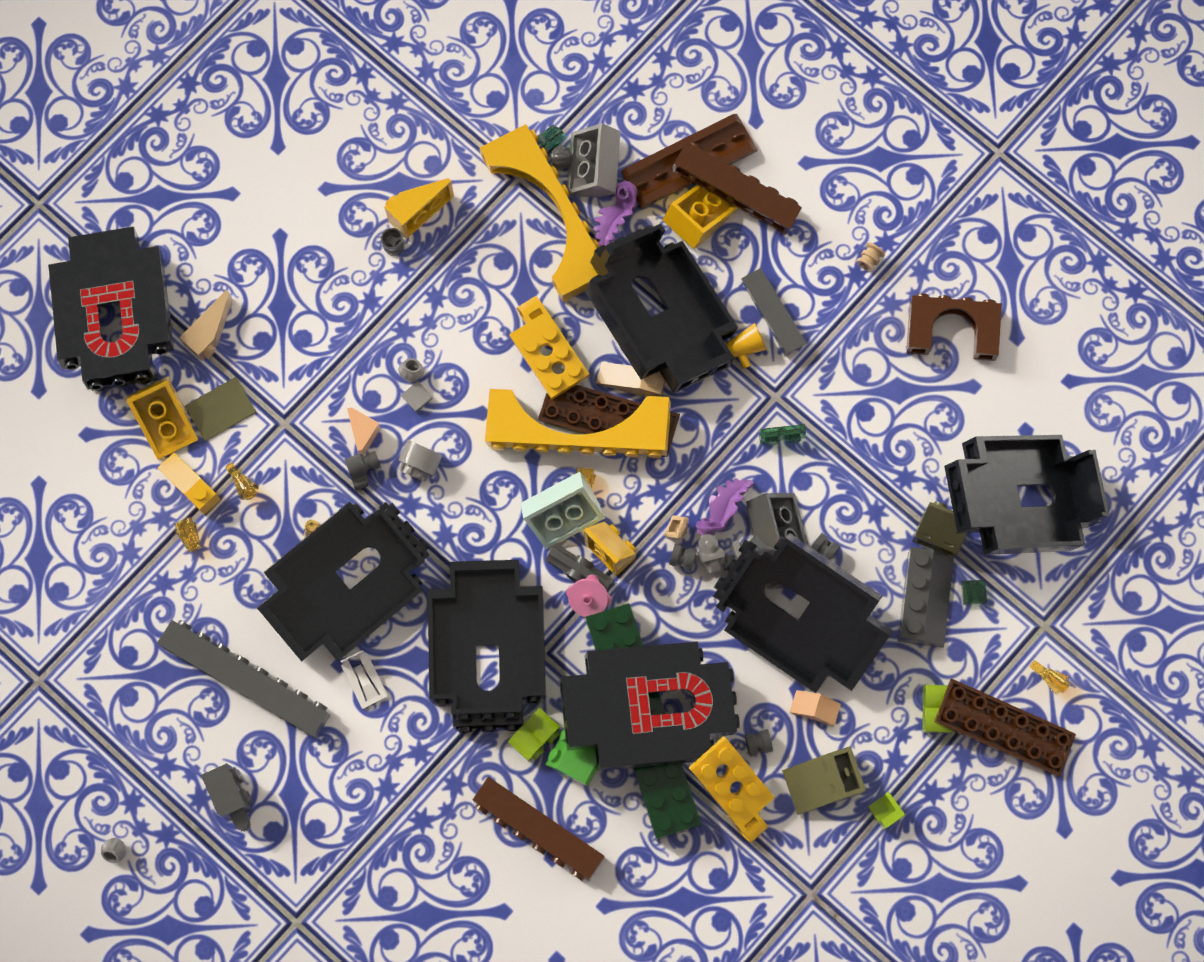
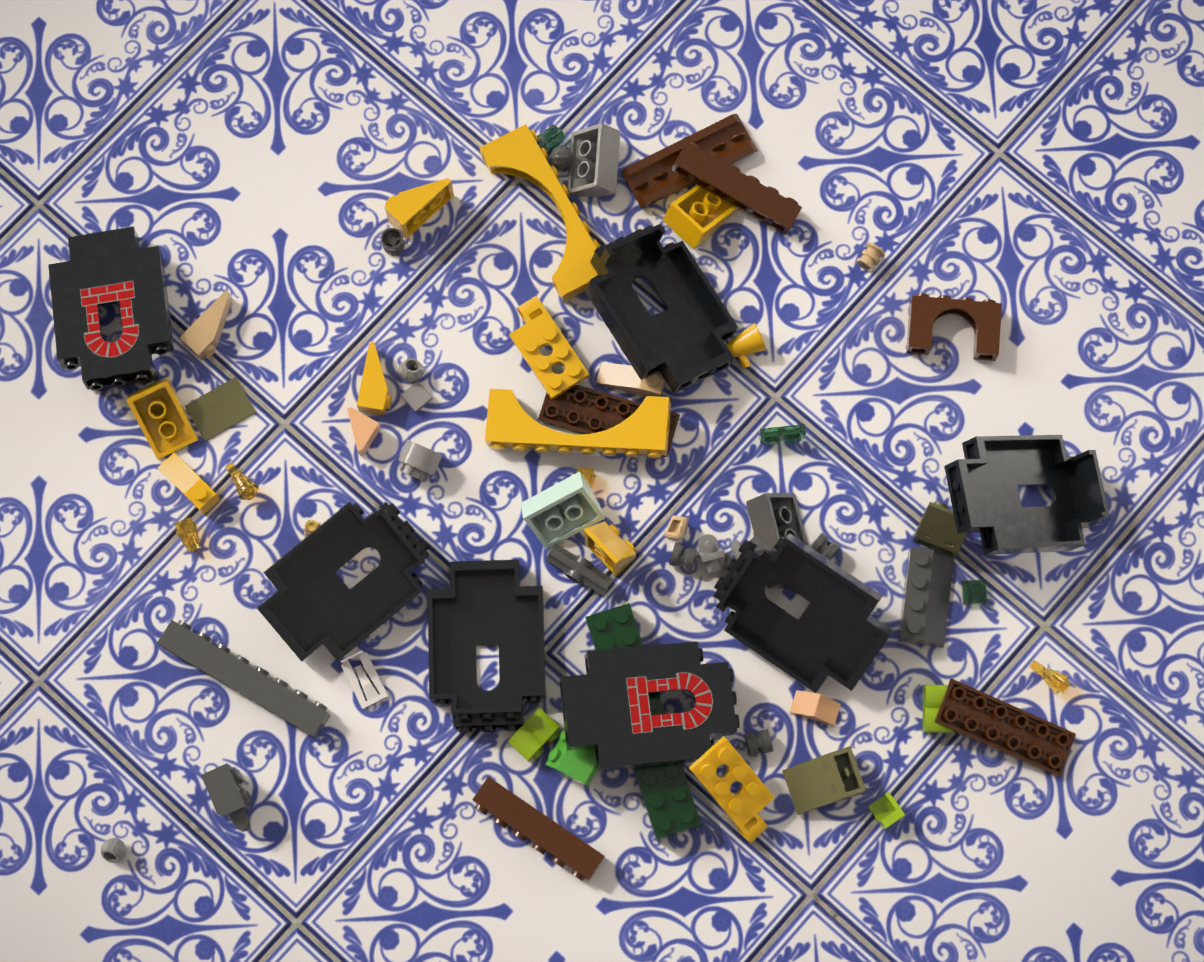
dark grey piece [345,451,381,491] -> none
bright pink piece [566,574,612,618] -> none
medium lavender plant [593,181,637,246] -> none
medium lavender plant [696,478,754,536] -> none
dark grey slope [741,268,807,356] -> none
none -> yellow slope [356,342,392,416]

